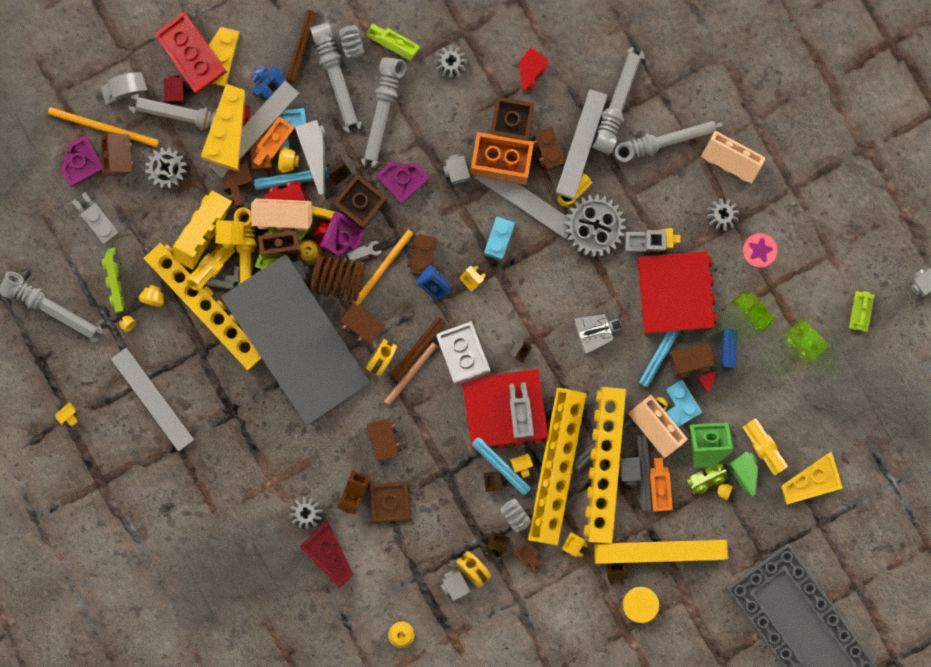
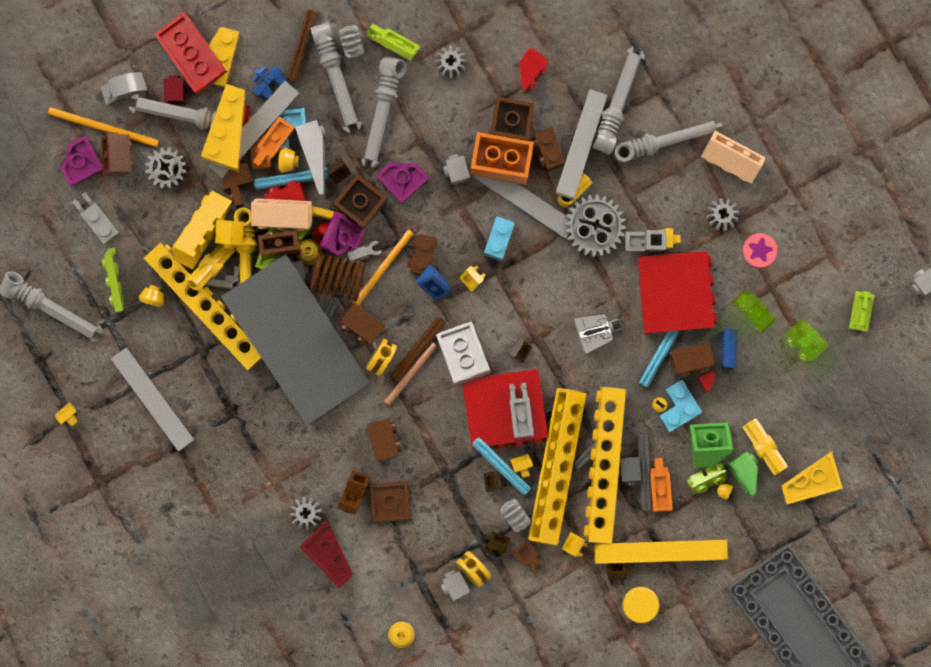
yellow hinge [119,315,136,333] -> none
light nougat brick [628,395,687,458] -> none

